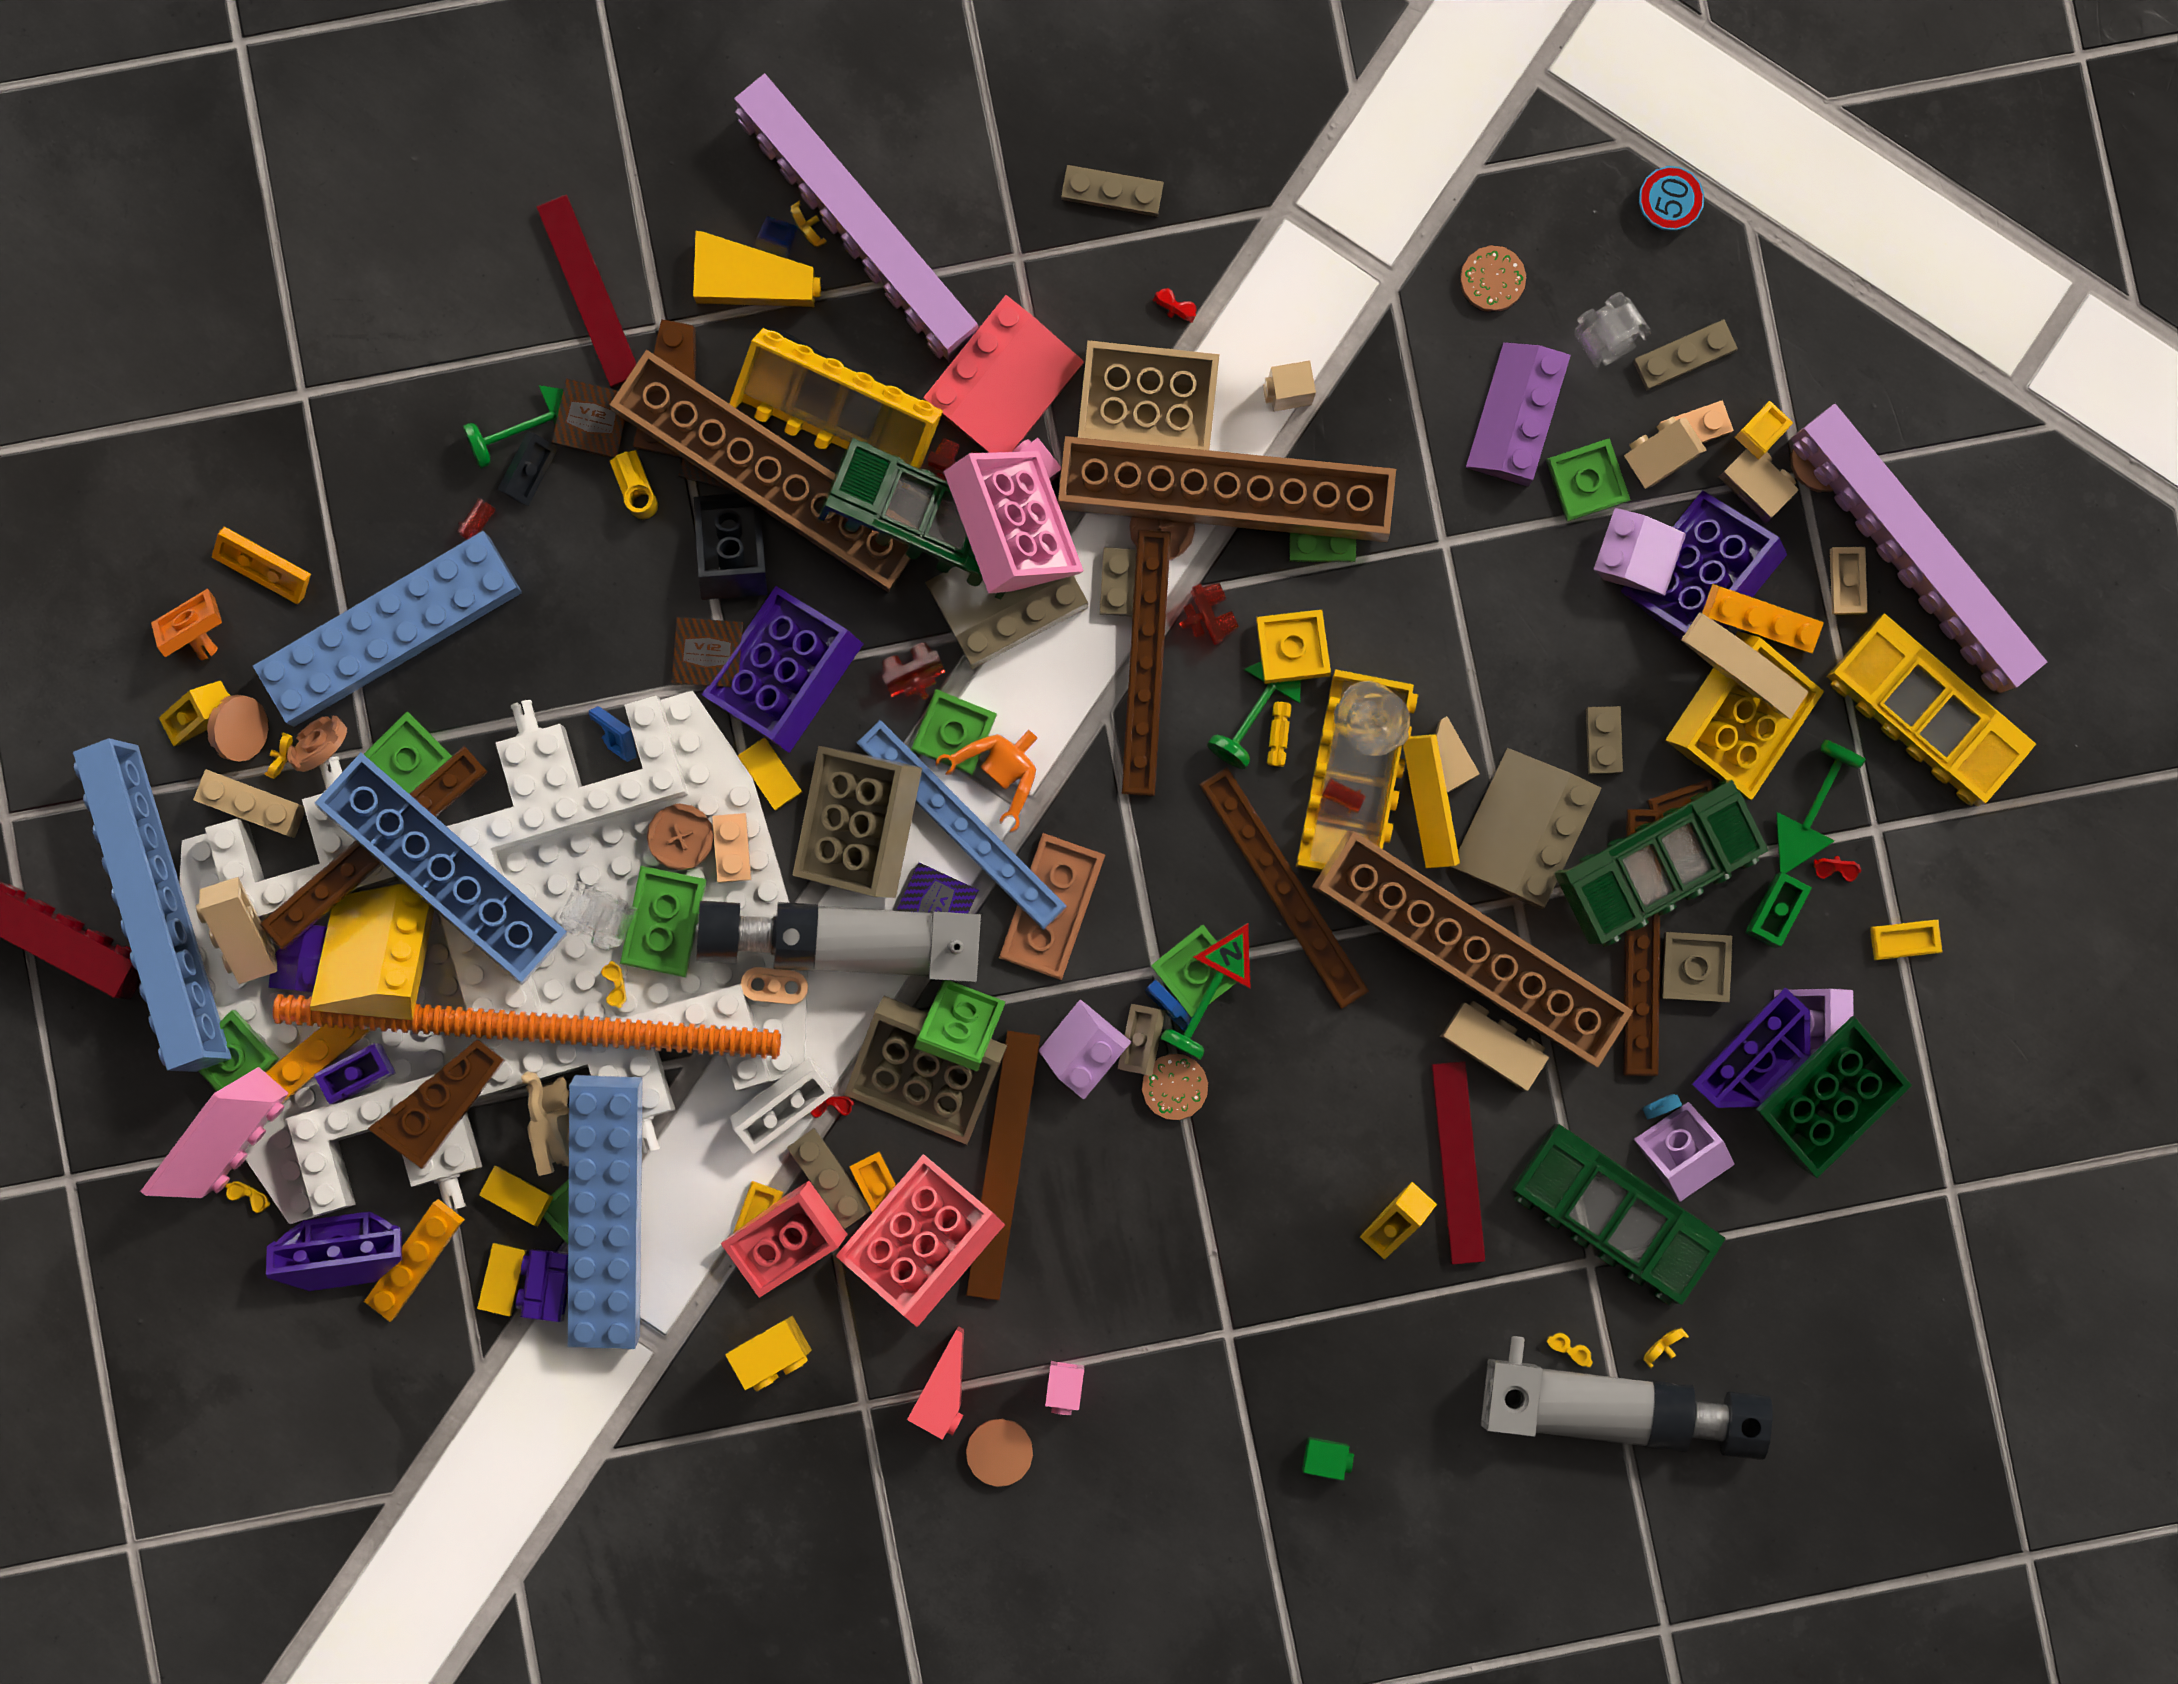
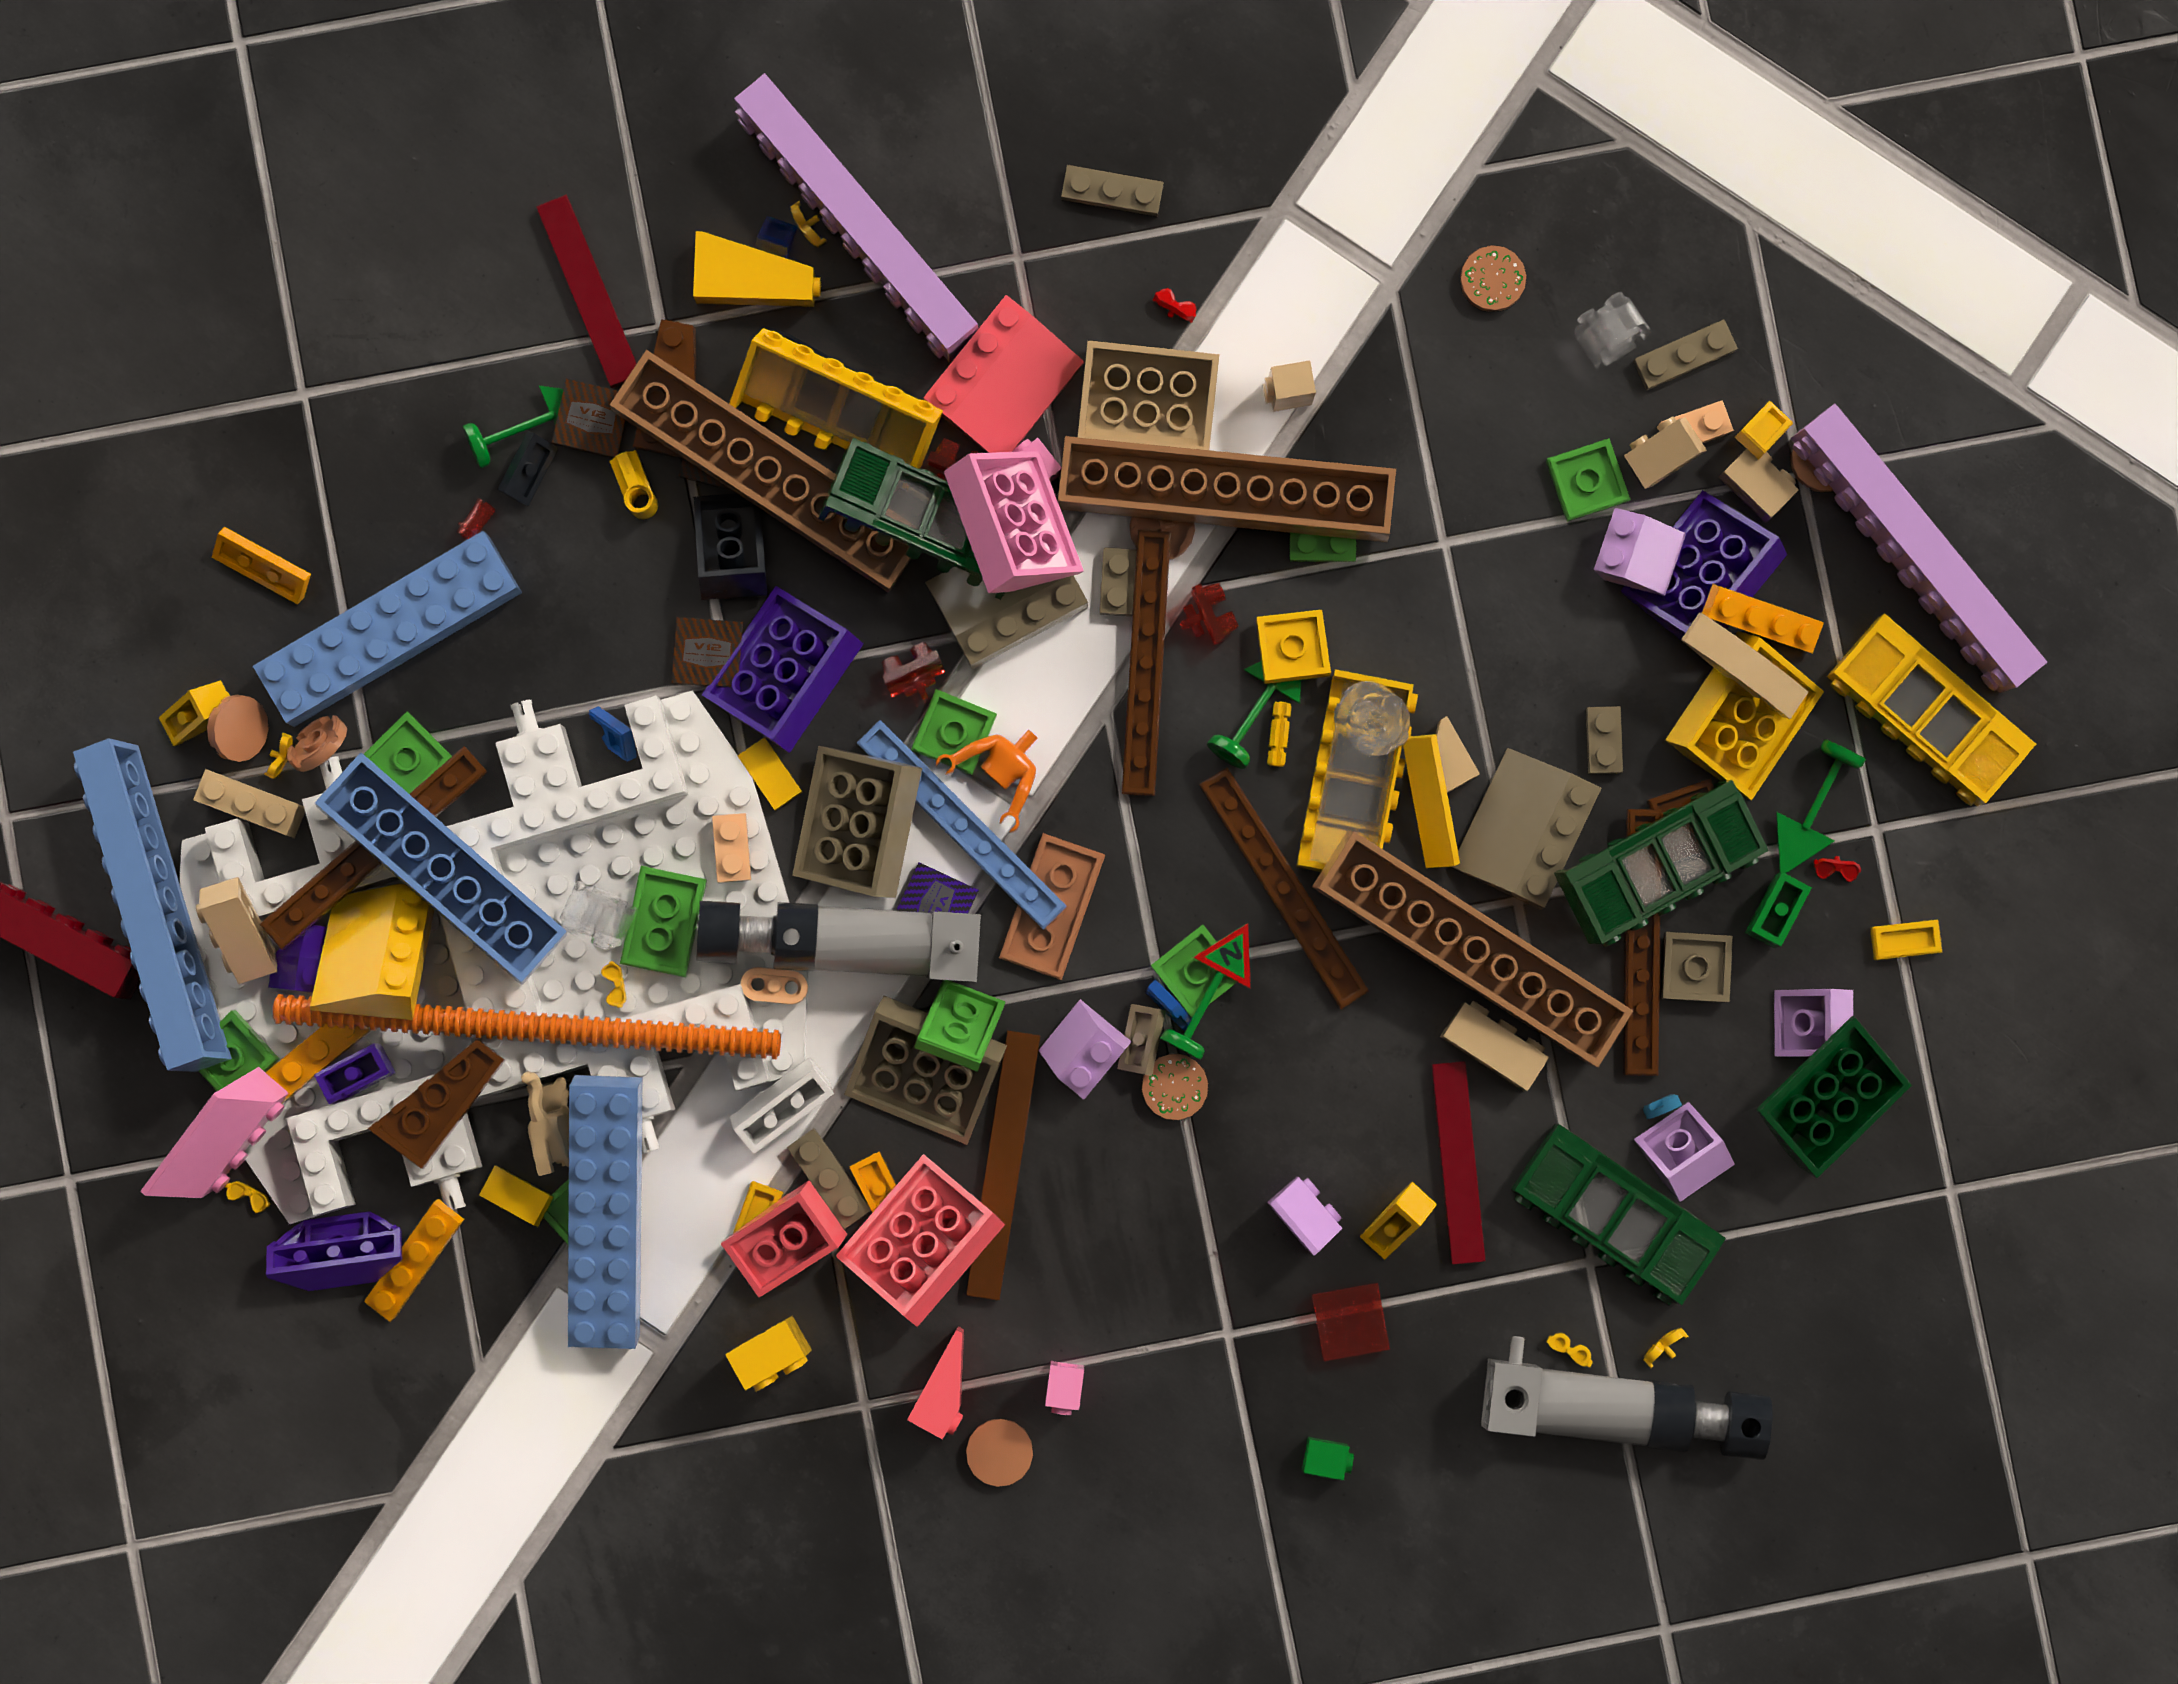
orange tile [151,588,222,660] -> none
yellow tile [477,1243,527,1316] -> none
dark purple brick [516,1249,568,1322] -> none
nougat tile [647,803,714,871] -> none
red piece [810,1096,854,1118] -> none
clear red pin [1322,778,1366,814] -> none
medium lavender slope [1466,343,1571,487] -> none
piece [1639,166,1704,231] -> none
dark purple wedge [1692,987,1811,1108] -> none
tan plate [1830,547,1867,615] -> none
none -> lavender slope [1267,1177,1342,1256]
none -> clear red plate [1311,1283,1390,1361]

